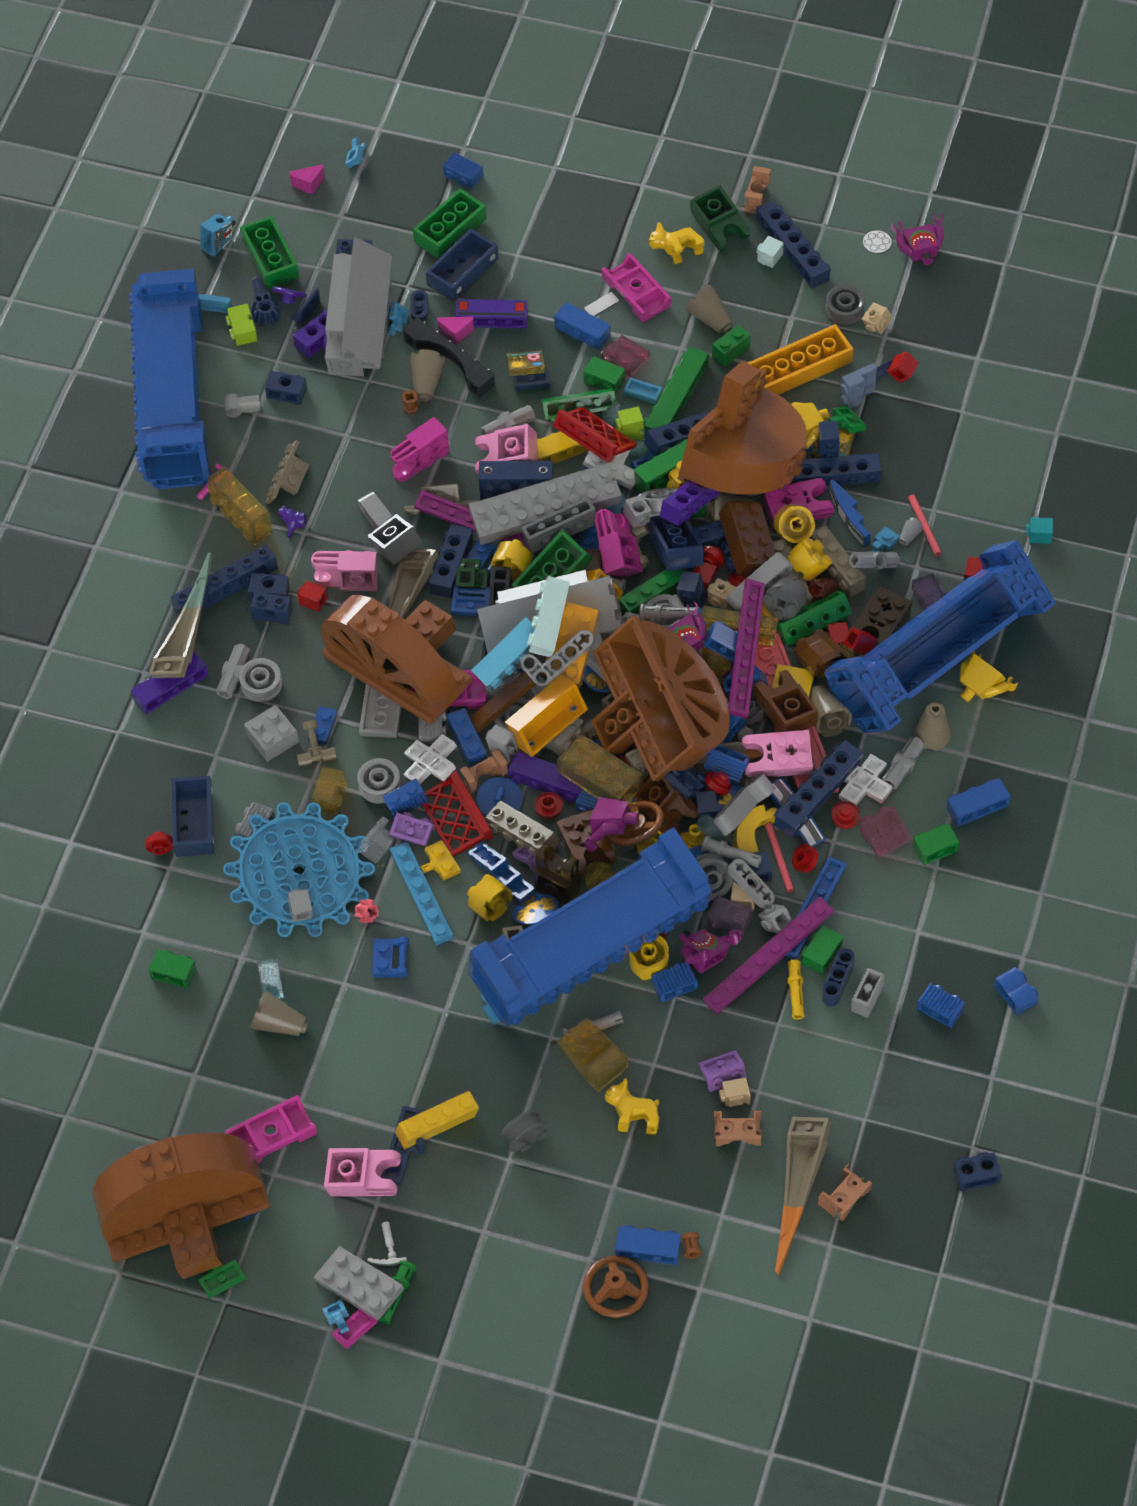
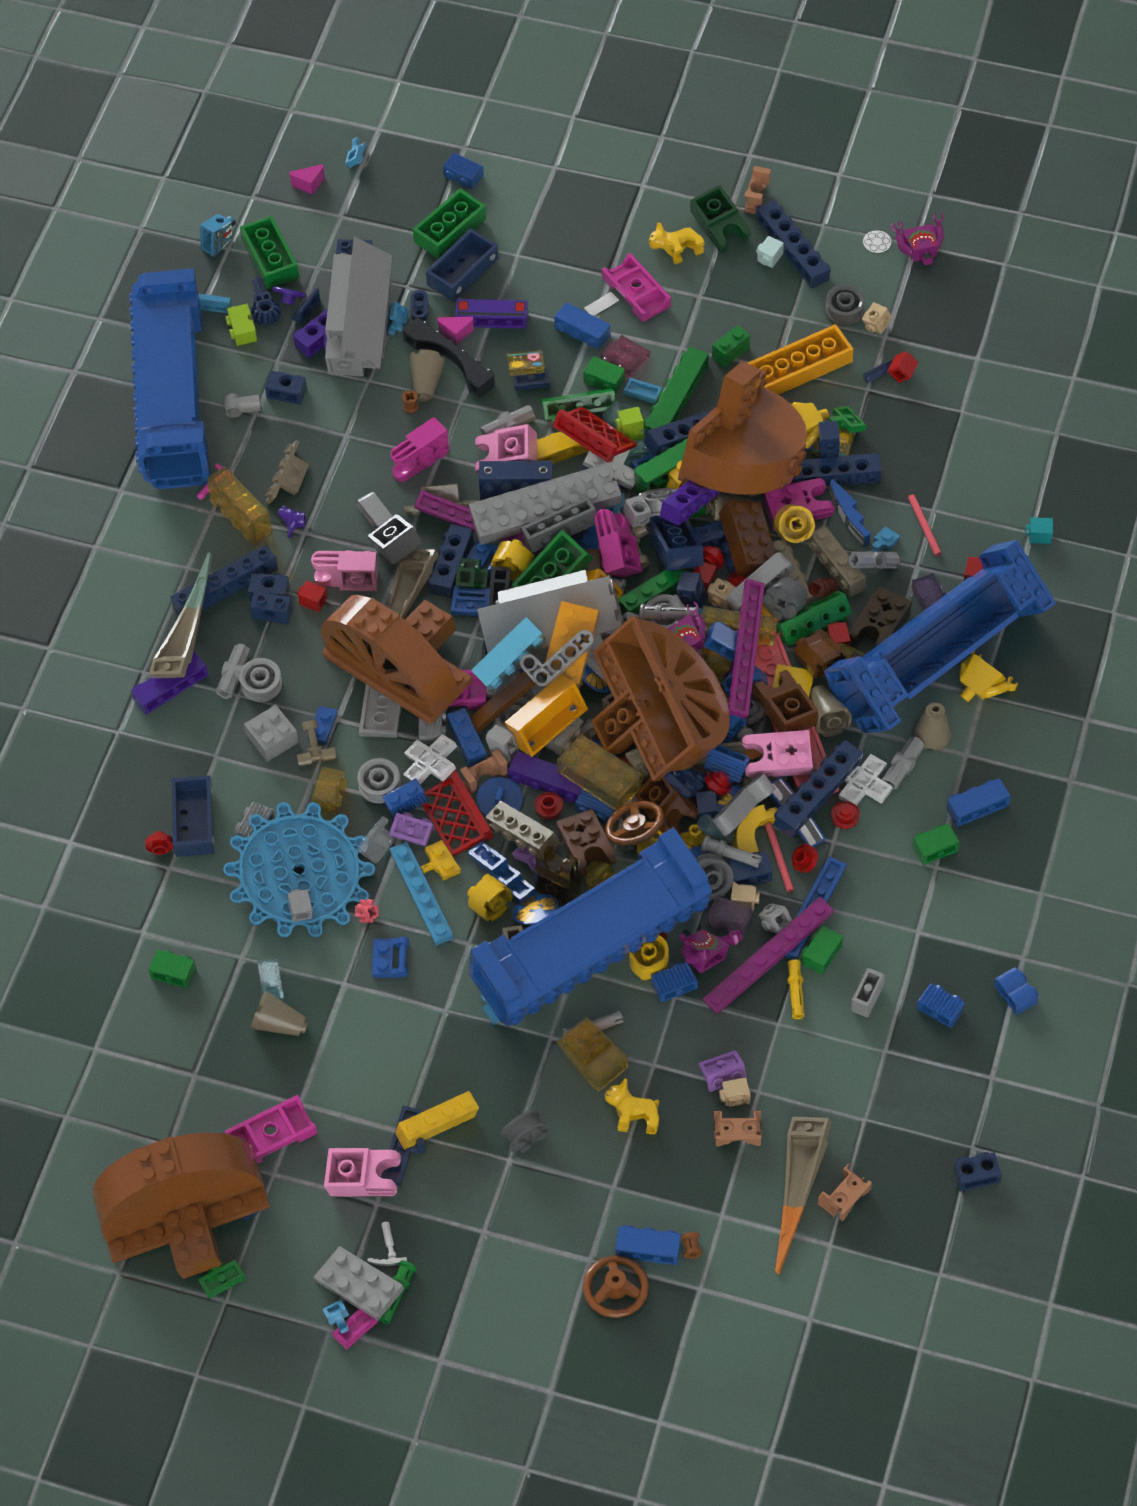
light aqua brick [527,576,570,658] -> none
magenta torso [585,797,639,852] -> none
dark tan cone [685,285,733,334] -> none
light grey beam [728,859,775,908] -> none
yellow brick [788,538,832,581] -> none
dark blue beam [822,948,855,1006] -> none
sand blue plate [839,363,877,408] -> none
red brick [843,627,878,655] -> none
clear pink plate [858,806,913,858] -> none
light grey cone [898,518,923,546] -> none

